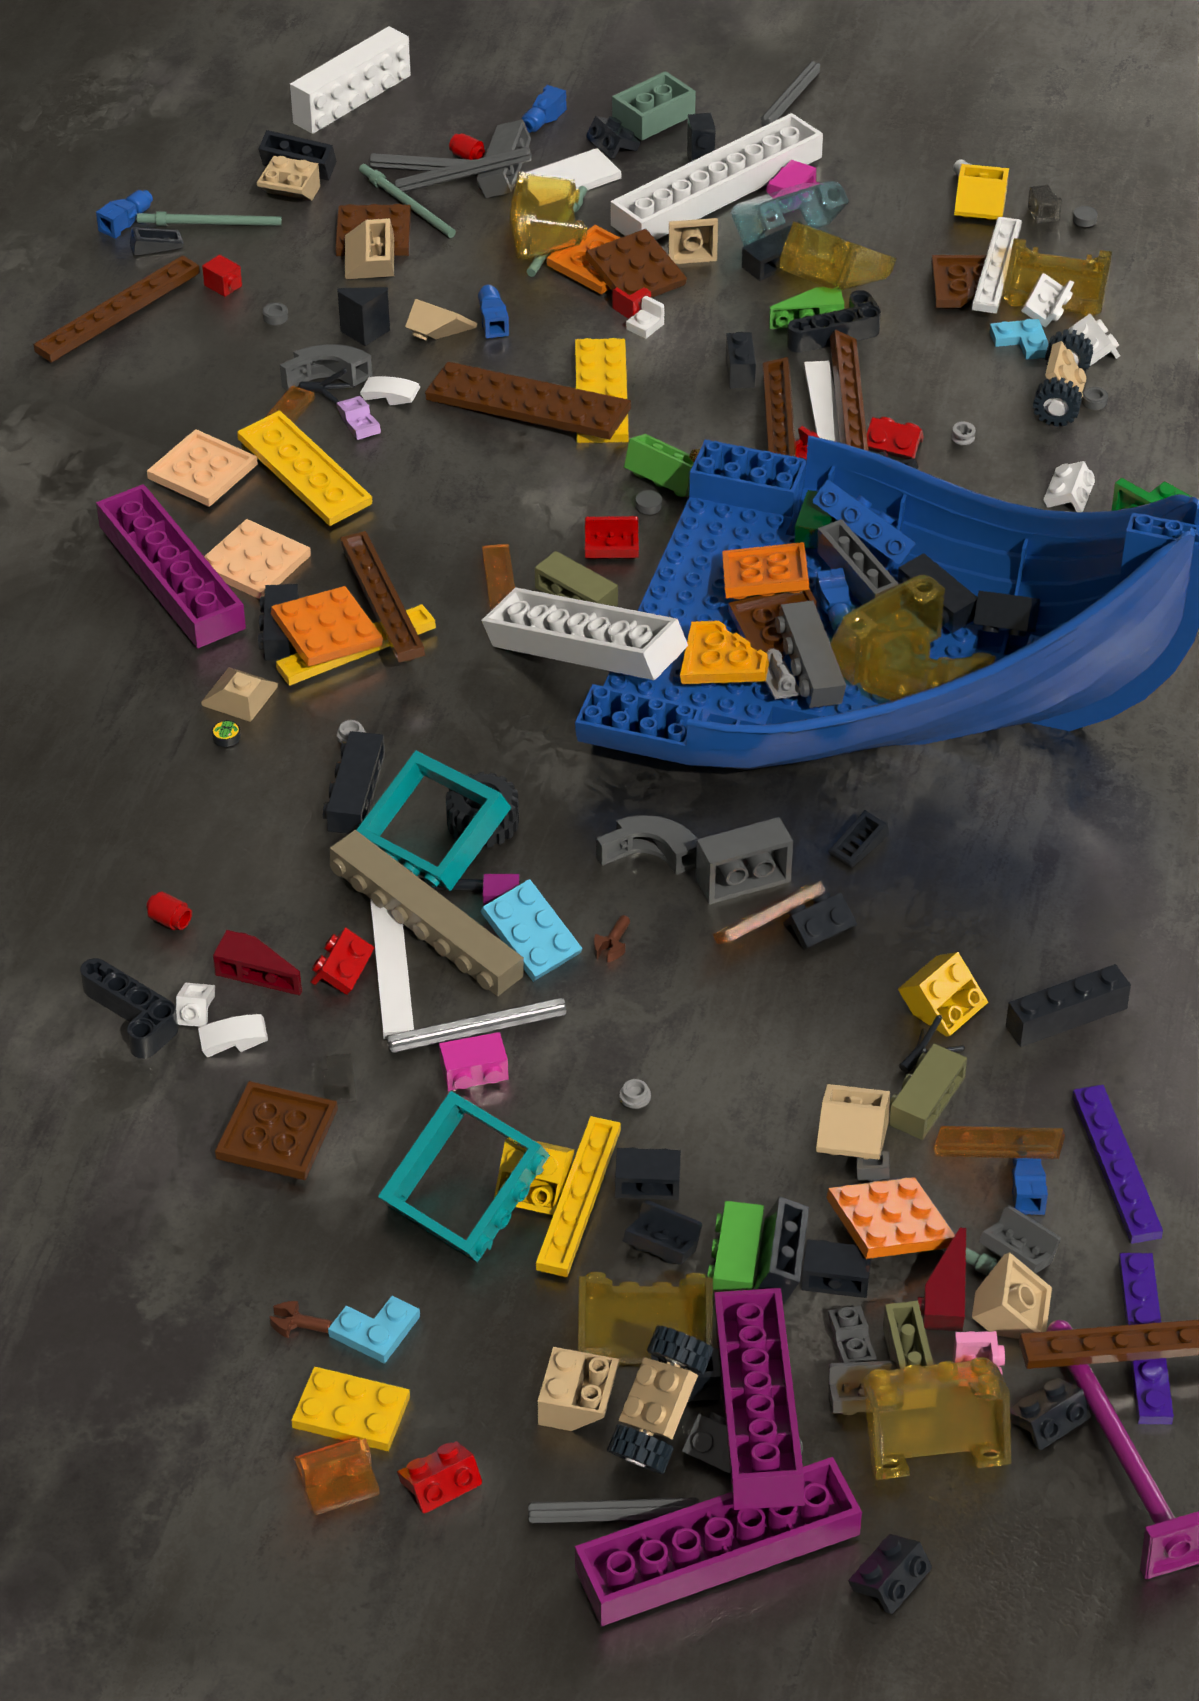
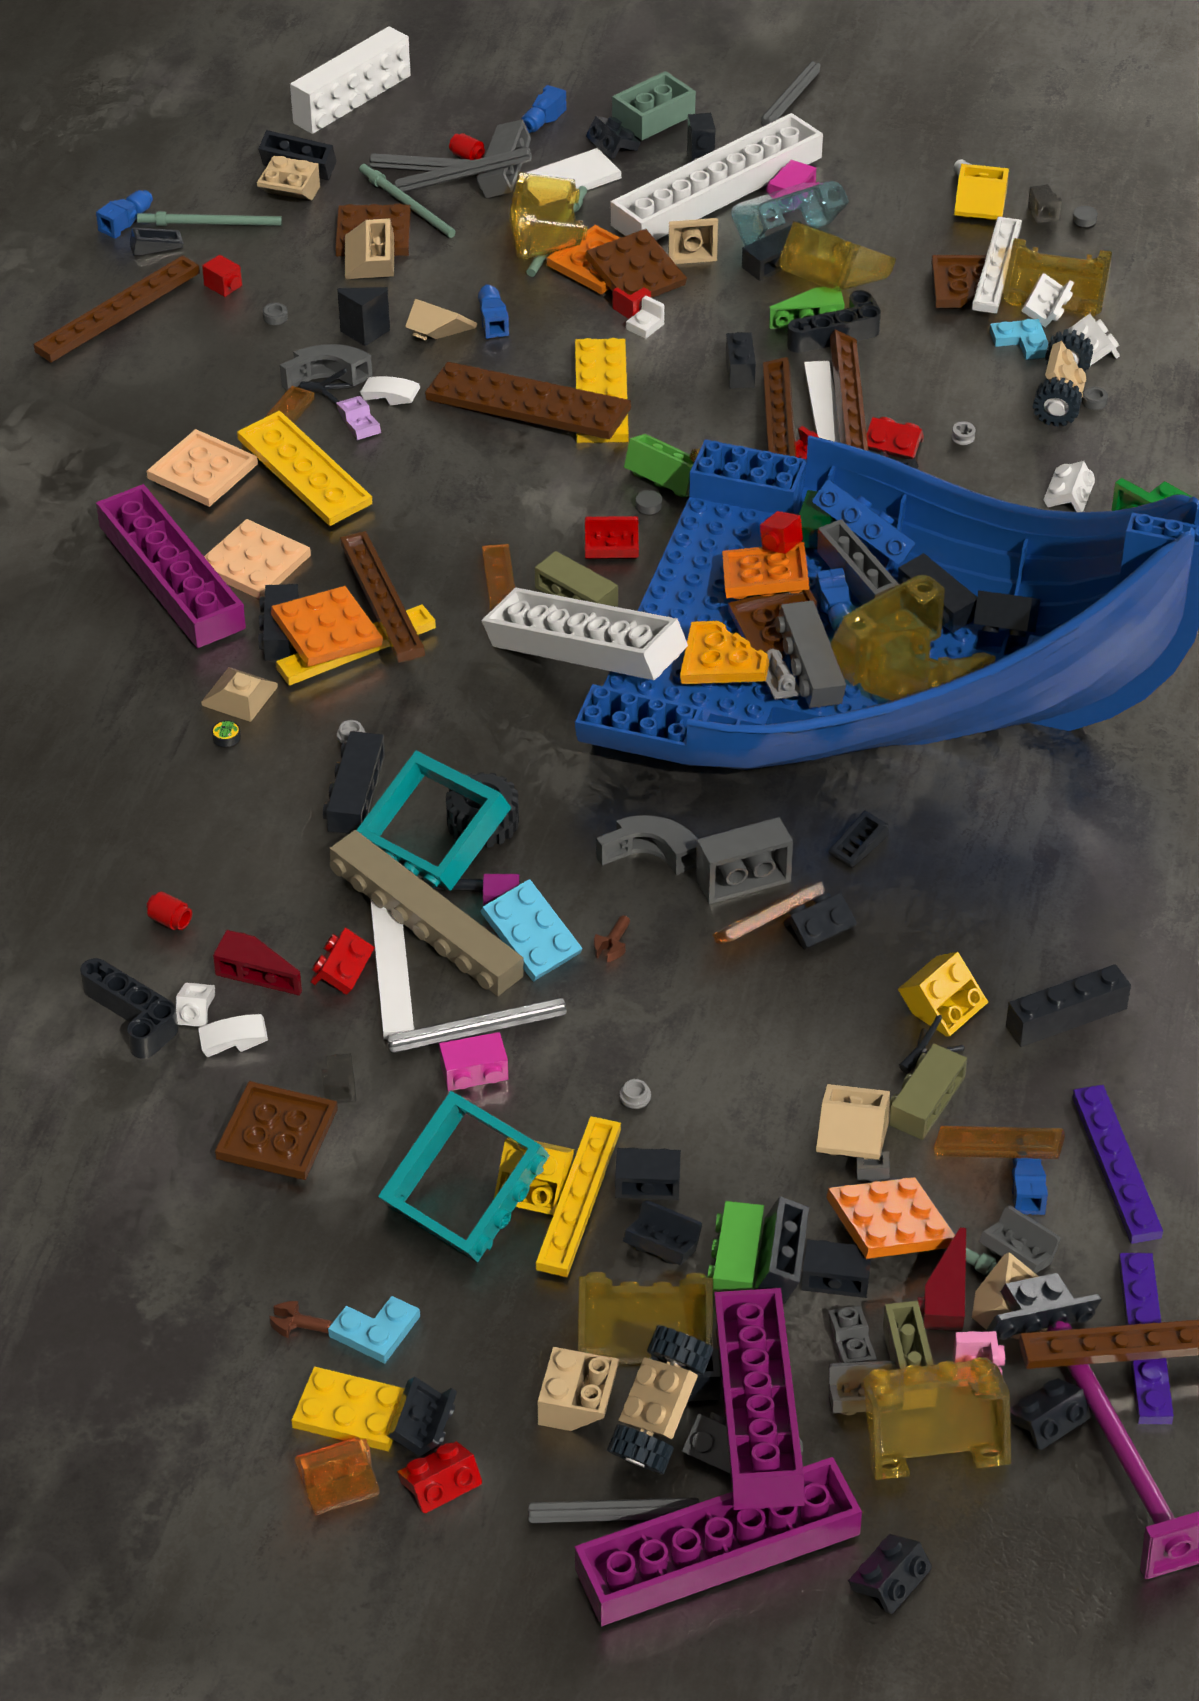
none -> black bracket [387,1376,457,1456]
none -> red brick [760,511,803,554]
none -> black bracket [985,1273,1102,1340]

